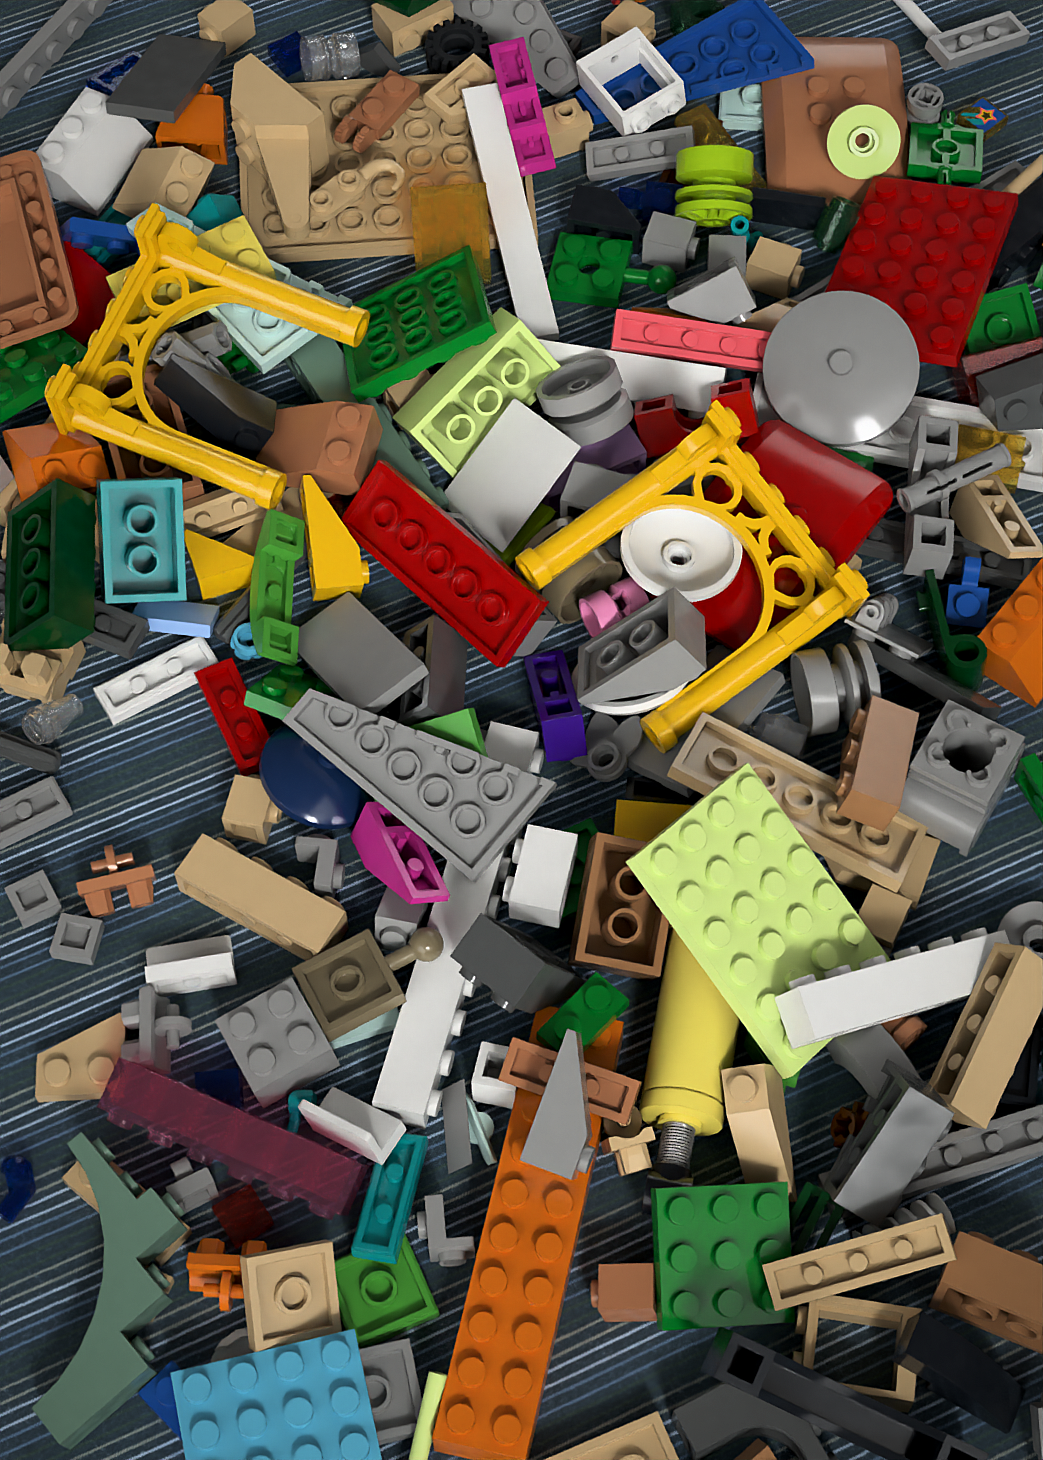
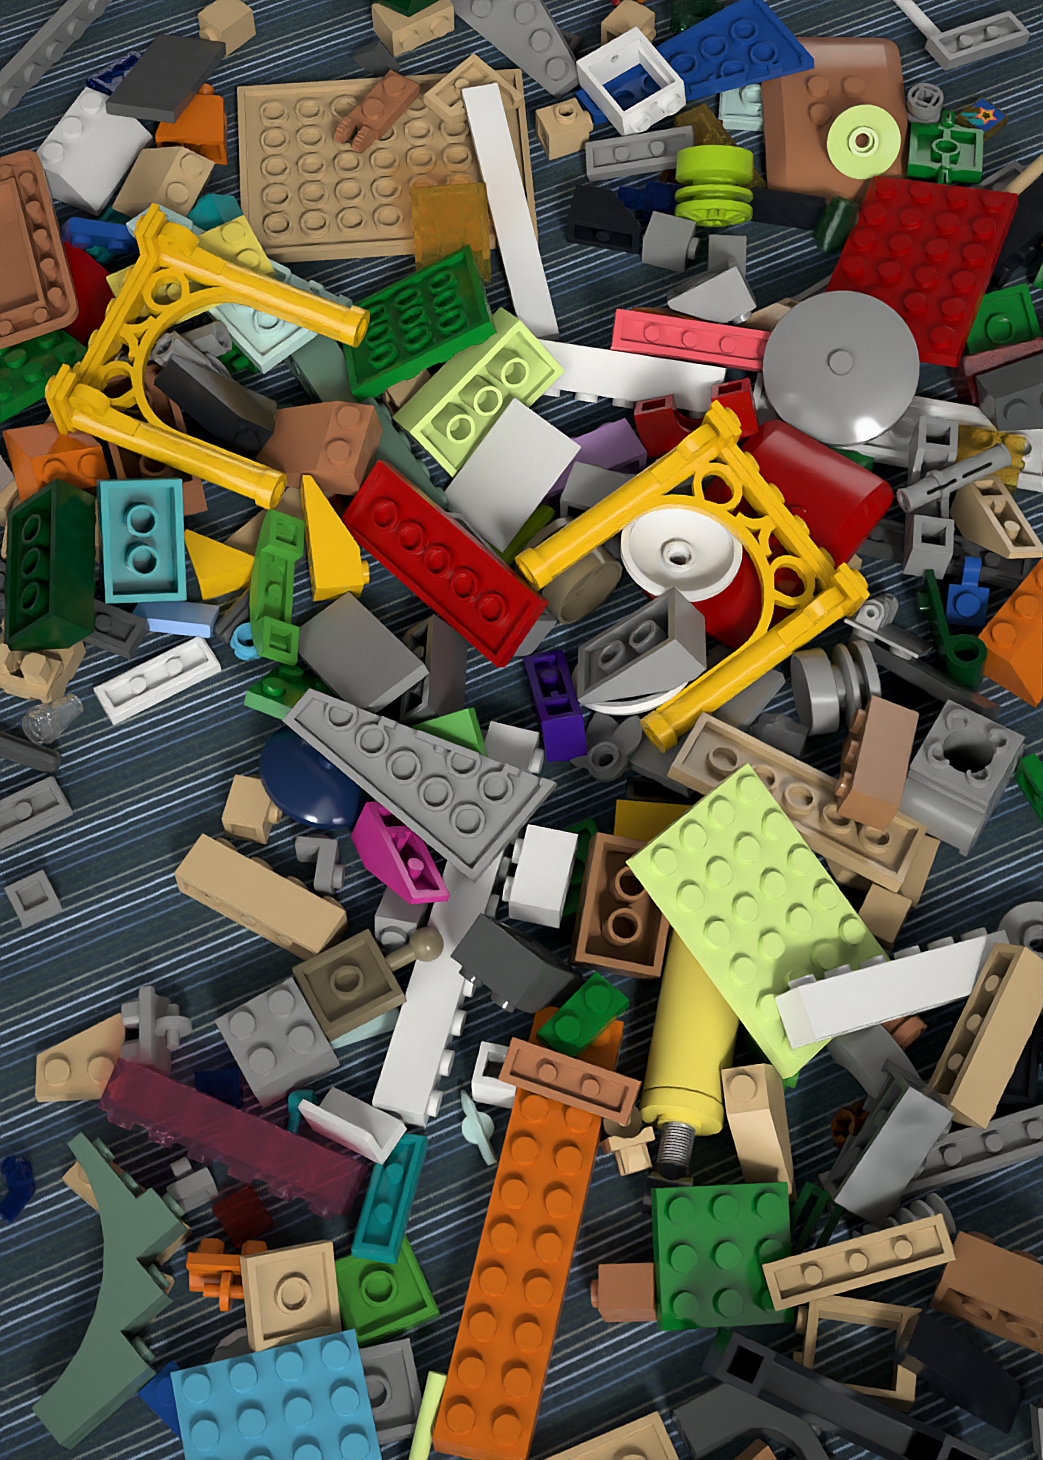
light grey plate [49,913,105,965] -> none
nougat hips [76,844,157,918] -> none
white panel [144,935,237,997] -> none
tan plate [183,488,284,538] -> none
red plate [194,657,270,776] -> none
tan slope [230,53,405,241] -> none
clear blue plate [267,31,317,78] -> none
clear wheel [299,31,360,82] -> none
light grey bracket [417,1194,475,1267] -> none
black tyre [425,18,490,74] -> none
light grey sticker [441,1079,472,1174] -> none
dark pink slope [488,37,556,177] -> none
light grey slope [520,1029,595,1180] -> none
light grey wheel [535,356,635,446] -> none
green plate [547,232,677,308] -> none
bright pink wheel [579,577,650,638] -> none
teal arm [730,216,763,254] -> none
tan brick [745,236,805,300] -> none

